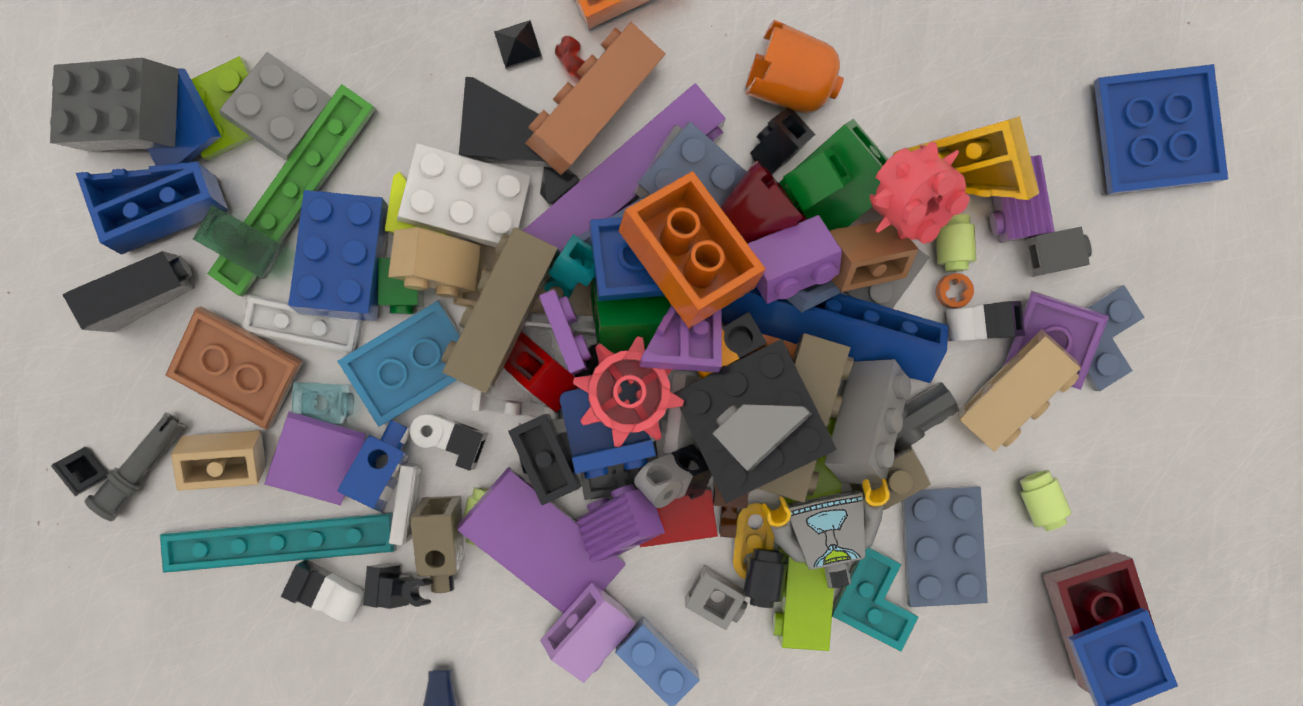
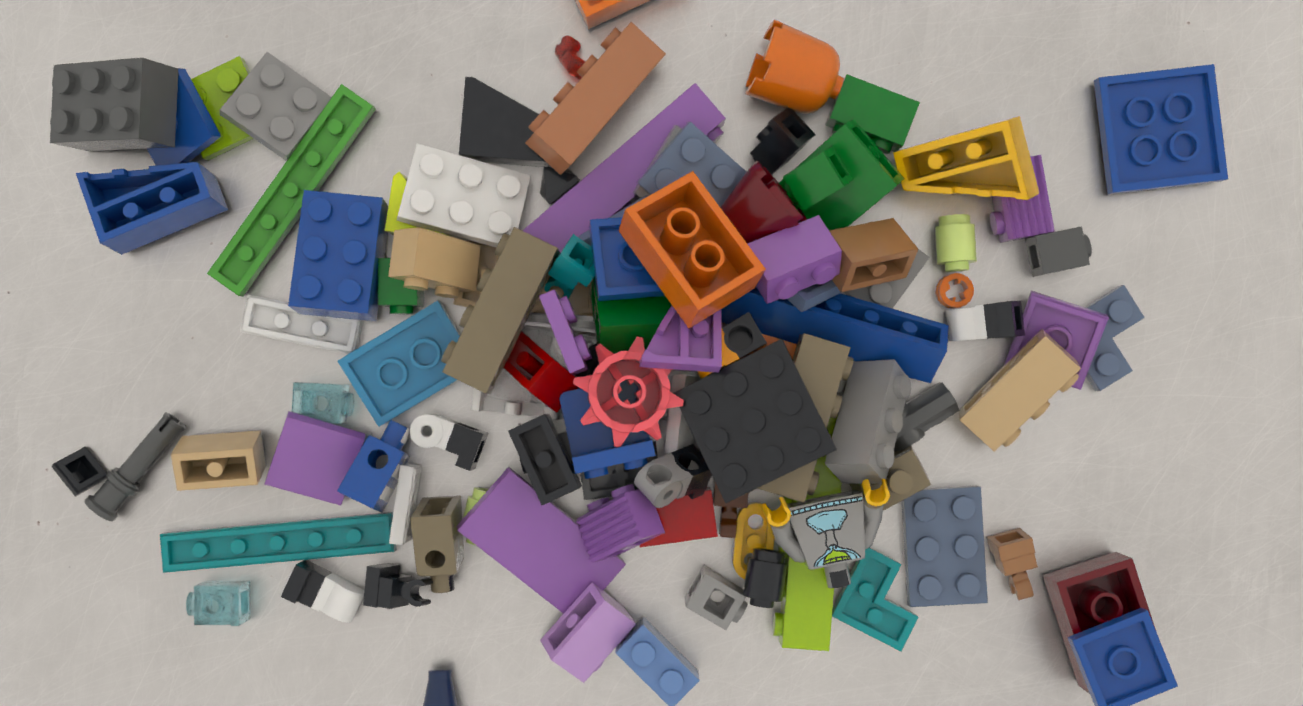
black slope [62,251,195,333] -> none
nougat tile [165,306,303,430] -> none
clear green plate [193,205,285,279] -> none
black slope [494,20,542,69] -> none
light grey slope [713,404,812,471] -> none
coral brick [870,142,970,244] -> none
yellowish green brick [1020,470,1072,531] -> none
none -> clear light blue brick [186,581,251,626]
none -> green brick [825,74,920,154]
none -> medium nougat piece [987,528,1038,600]

